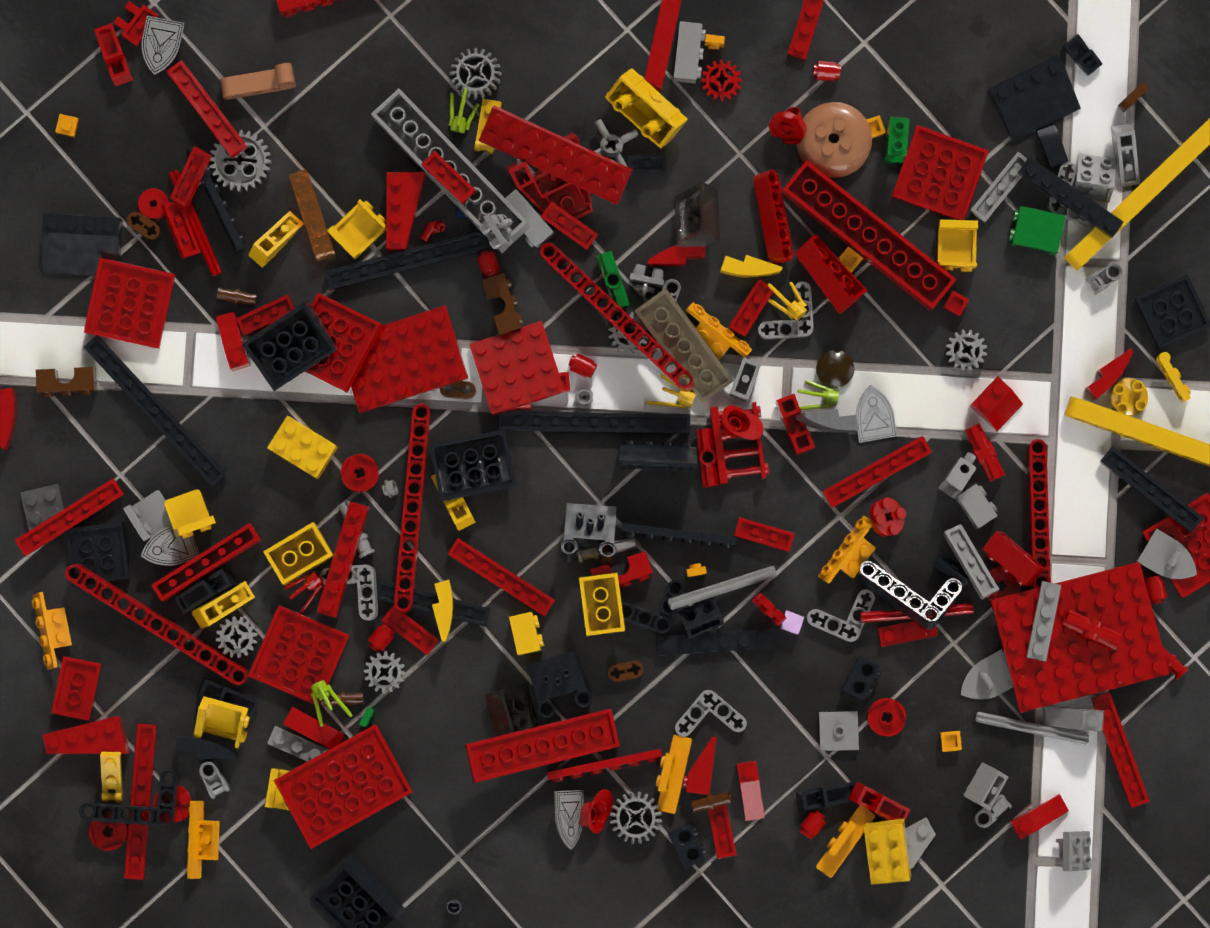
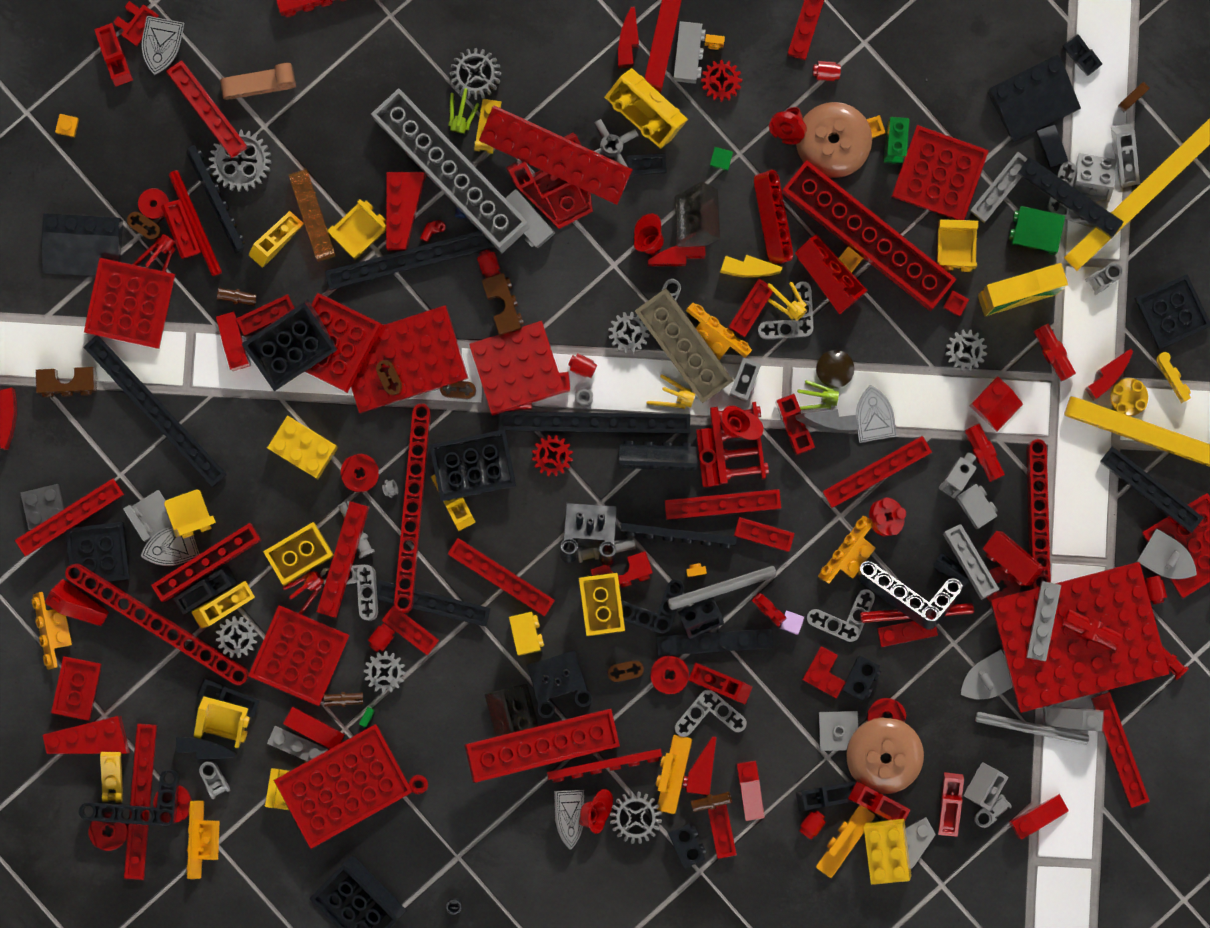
red plate [170,147,212,207] -> none
lime plant [311,680,353,727] -> none
red plate [421,151,476,205] -> none
yellow slope [432,580,453,642] -> none
light grey hips [479,214,513,249] -> none
red plate [540,201,598,250] -> none
red beam [540,243,695,392] -> none
green piece [596,251,630,308] -> none
light grey hips [629,264,664,297] -> none
light orange plate [940,731,962,752] -> none
light grey plate [1056,831,1091,871] -> none
none -> red slope [44,579,109,626]
none -> red plant [132,234,176,272]
none -> reddish brown beam [376,360,403,395]
none -> red plate [409,775,428,794]
none -> red gear [532,435,573,477]
none -> red slope [618,7,639,69]
none -> red piece [634,213,664,256]
none -> red plate [651,656,689,694]
none -> red plate [665,489,781,520]
none -> red slope [688,663,753,704]
none -> green tile [710,147,733,171]
none -> red plate [802,646,845,698]
none -> nougat brick [846,717,924,794]
none -> red slope [938,772,964,837]
none -> yellow tile [978,263,1068,317]
none -> red piece [1033,324,1076,382]

